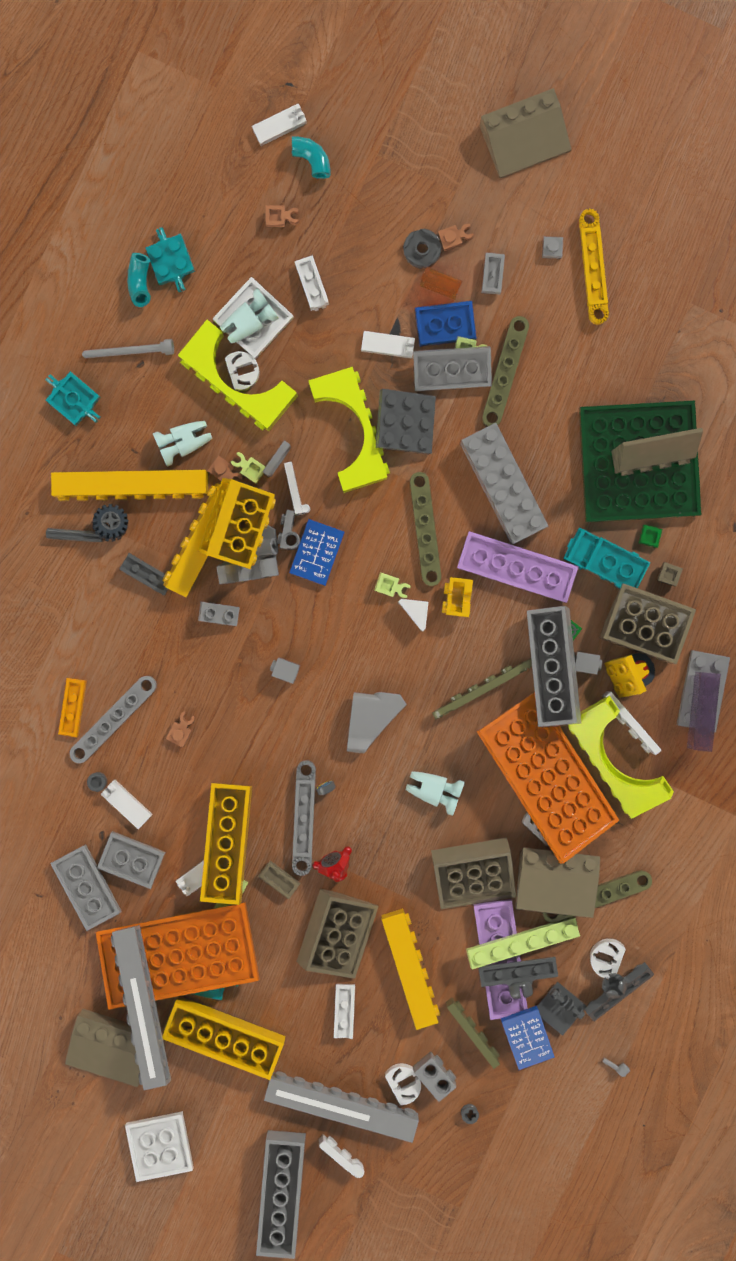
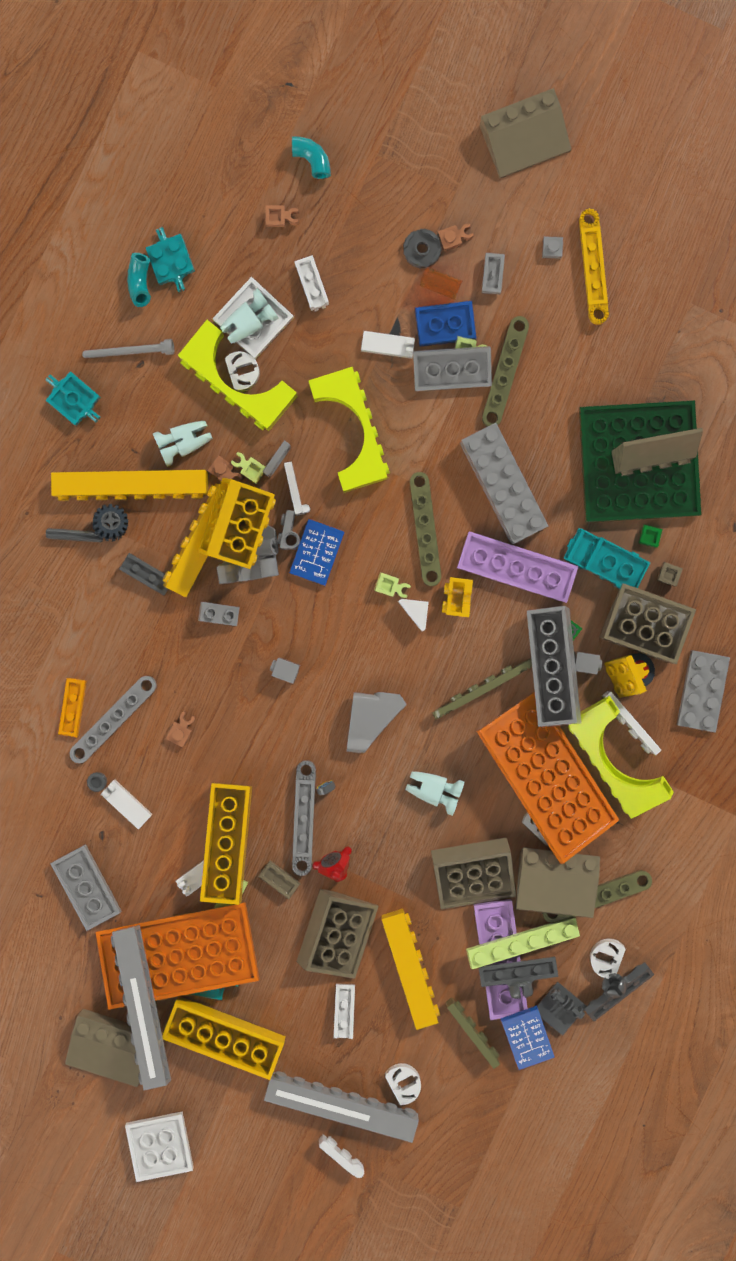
light grey plate [97,831,166,889] -> none
white hinge [252,104,307,146] -> none
light grey brick [256,1130,306,1259] -> none
dark grey plate [376,389,436,454] -> none
light grey brick [413,1051,457,1102] -> none
dark grey bush [461,1104,479,1124] -> none
light grey hand [602,1058,630,1077] -> none
clear purple brick [687,671,721,752] -> none

